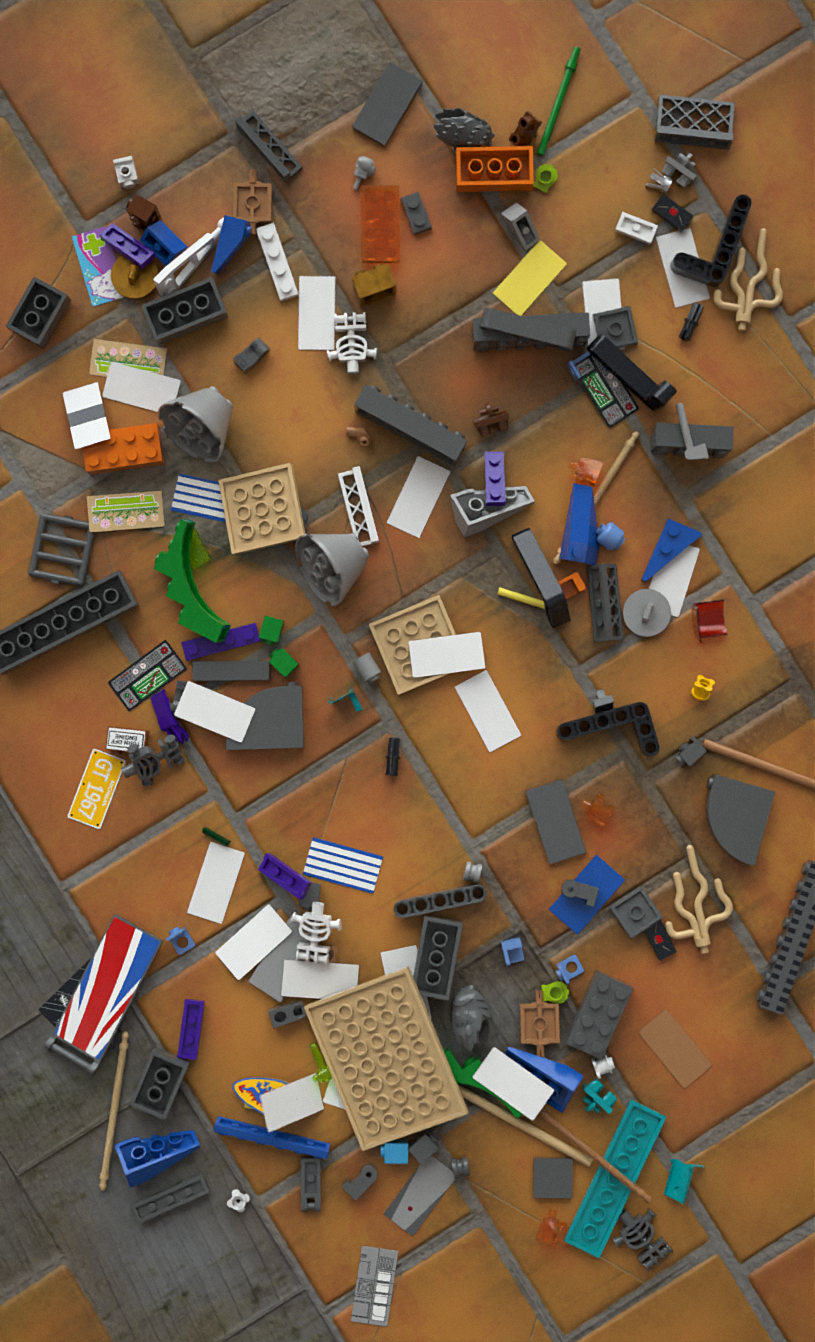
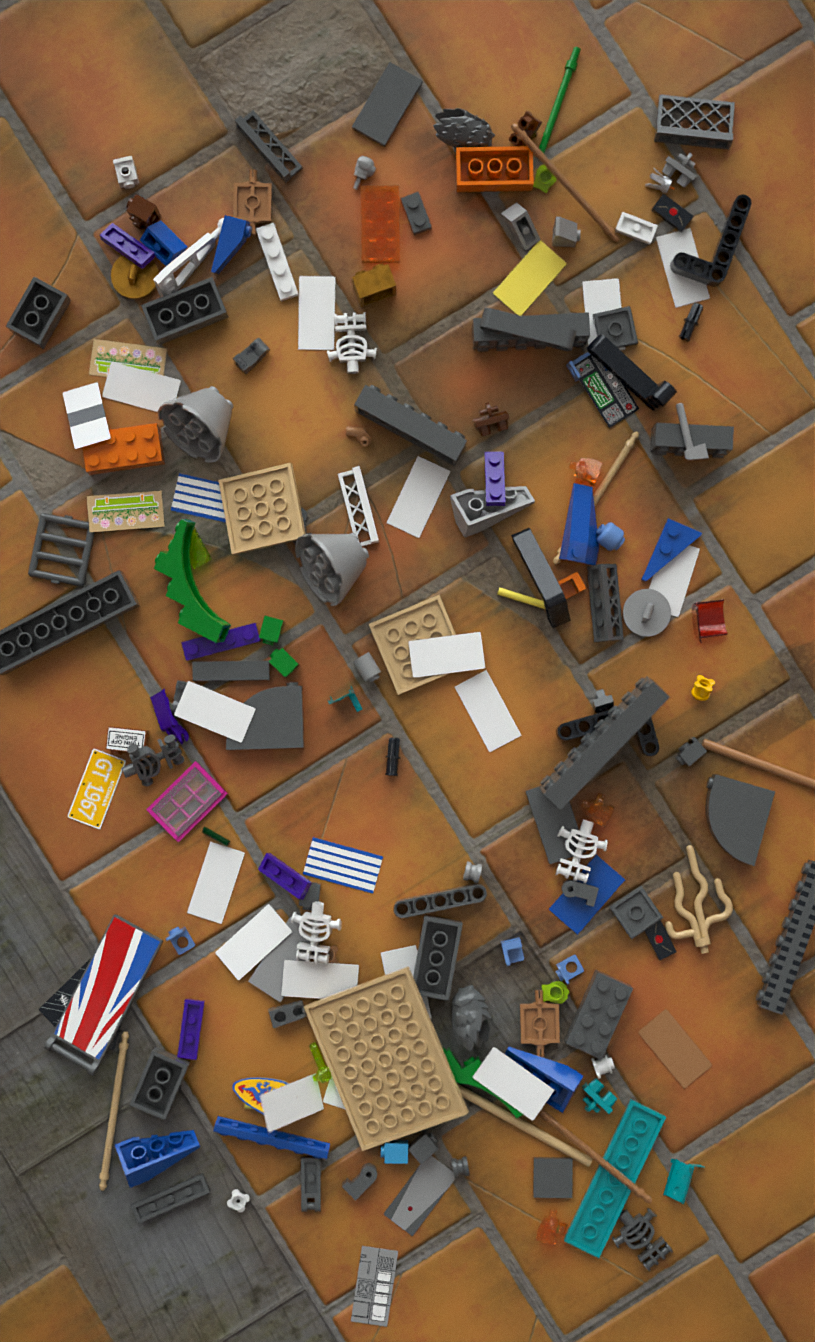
sticker [72,226,124,306] -> none
sticker [108,640,187,711] -> none
tan plant [714,228,783,331] -> none
none -> clear piece [146,761,228,842]
none -> medium nougat hose [511,123,619,242]
none -> dark grey brick [539,676,670,810]
none -> light grey slope [552,217,580,247]
none -> white piece [555,819,607,884]

